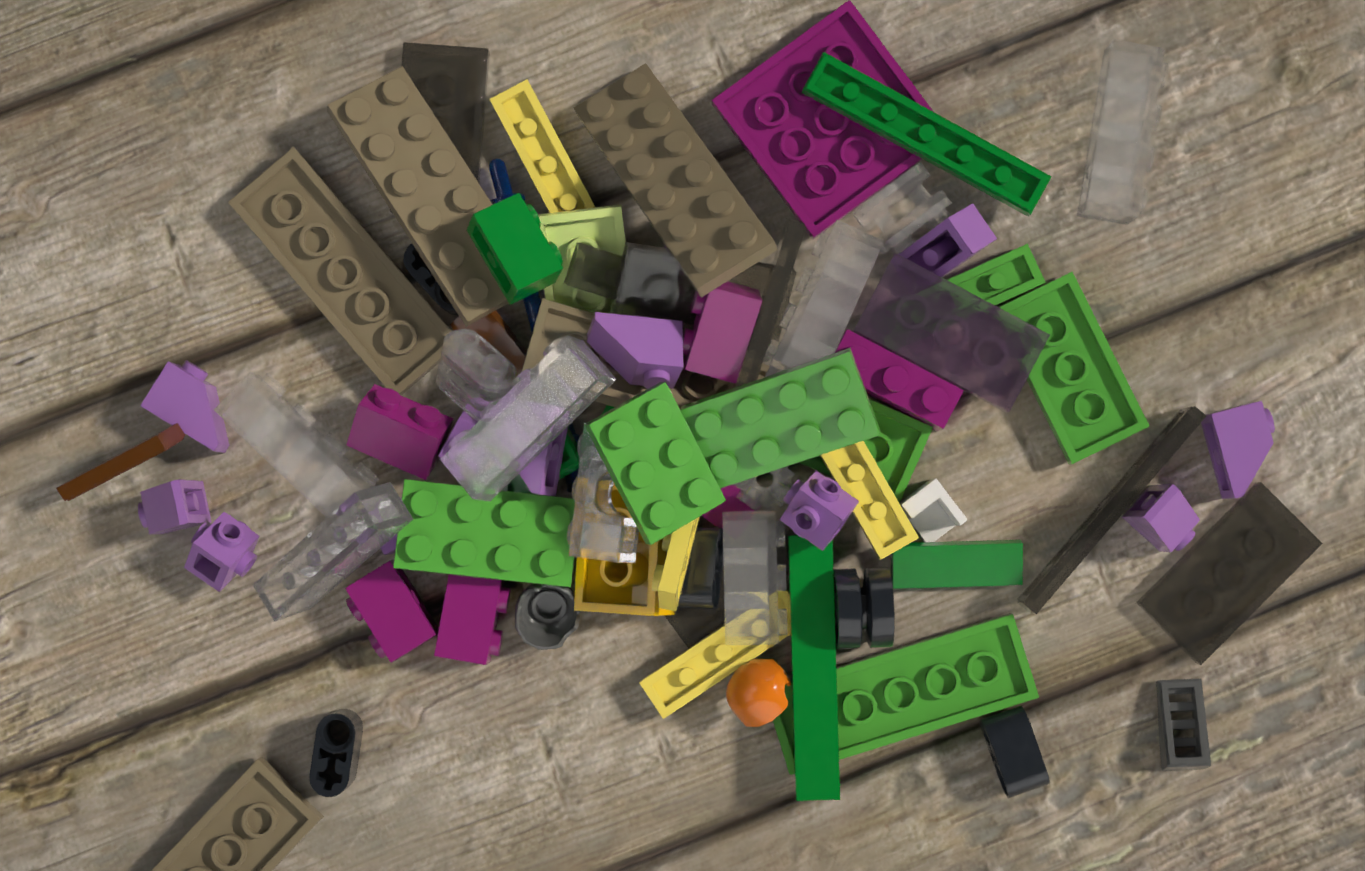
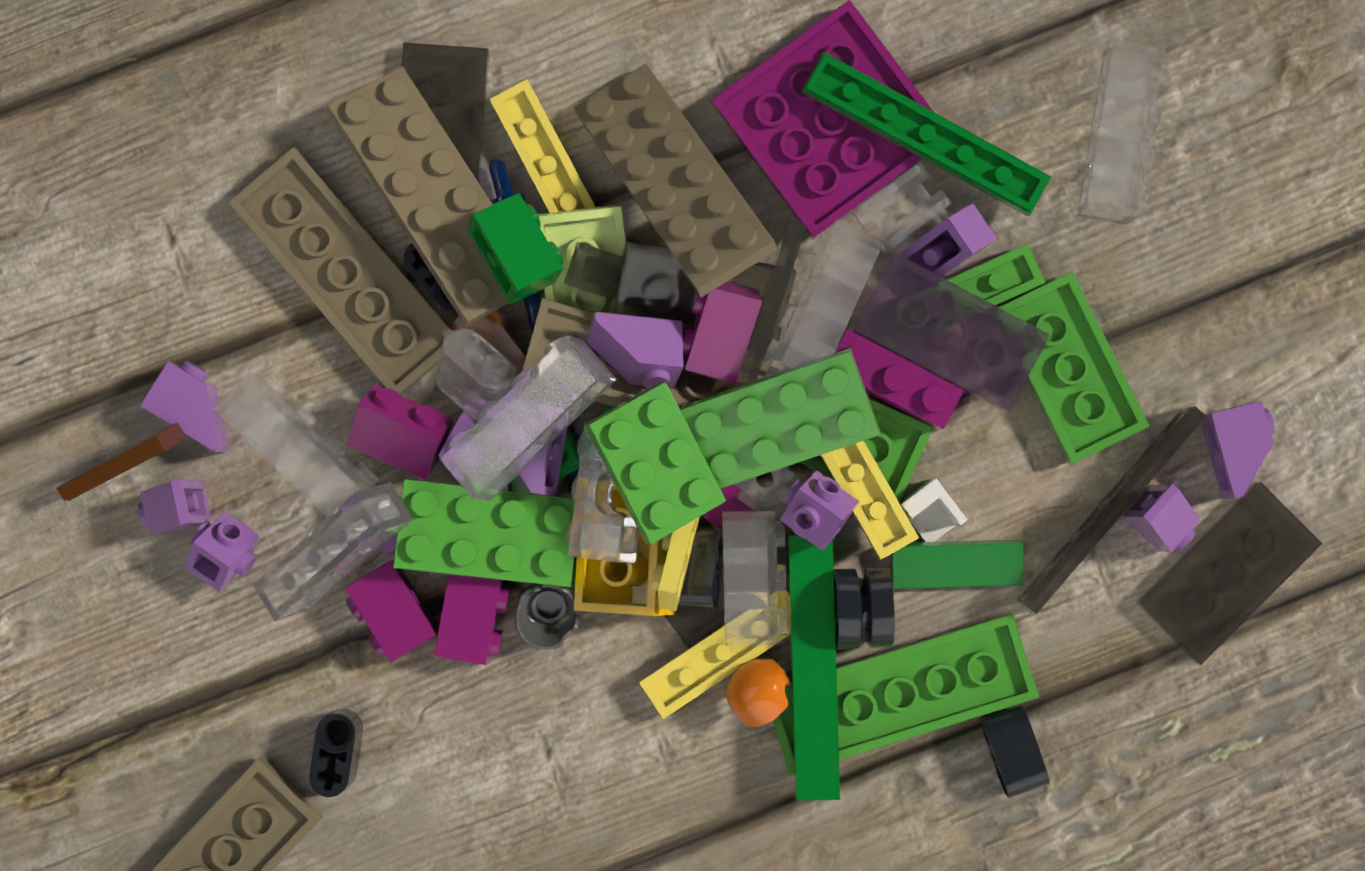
dark grey slope [1156,679,1212,771] -> none

